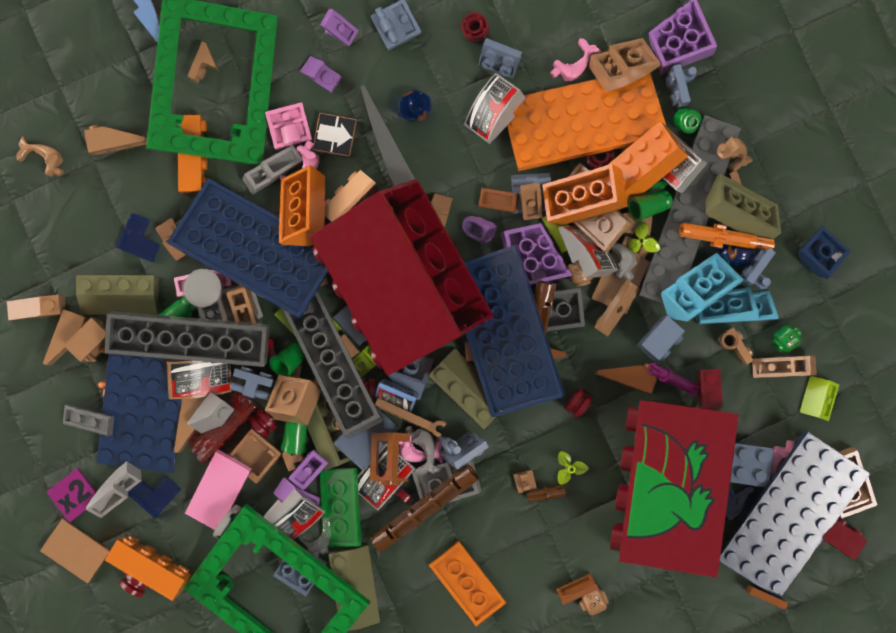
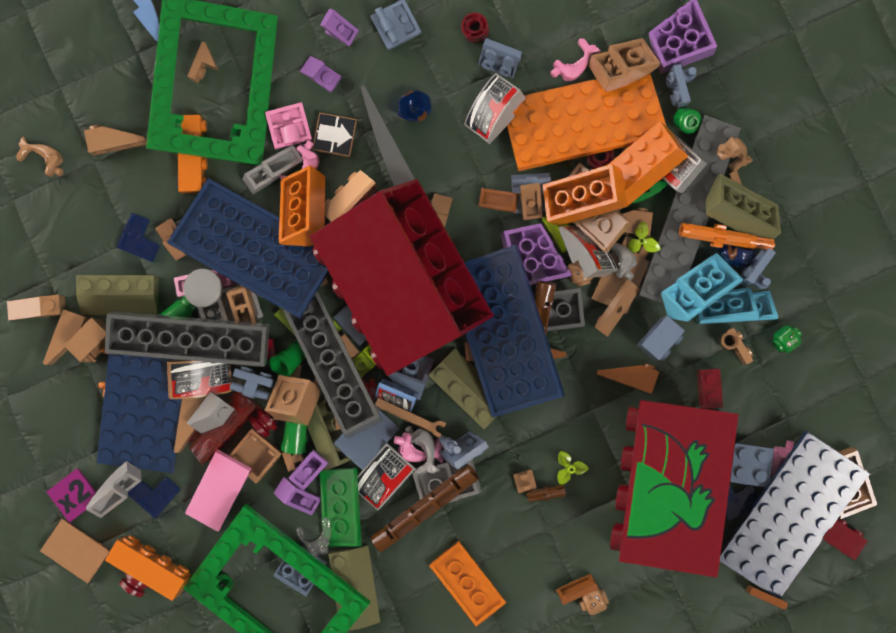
dark grey tile [62,404,114,436] -> none
light grey tile [213,504,242,540] -> none
slope [264,488,325,540] -> none
dark orange panel [370,433,410,485] -> none
dark red tile [395,488,413,506] -> none
medium lavender rock [462,216,497,244] -> none
dark red wheel [564,388,593,419] -> none
green plant [627,190,673,223] -> none
magenta pin [647,363,699,395] -> none
medium nougat slope [752,356,817,378] -> none
dark blue slope [798,225,851,279] -> none
lime panel [800,376,839,421] -> none

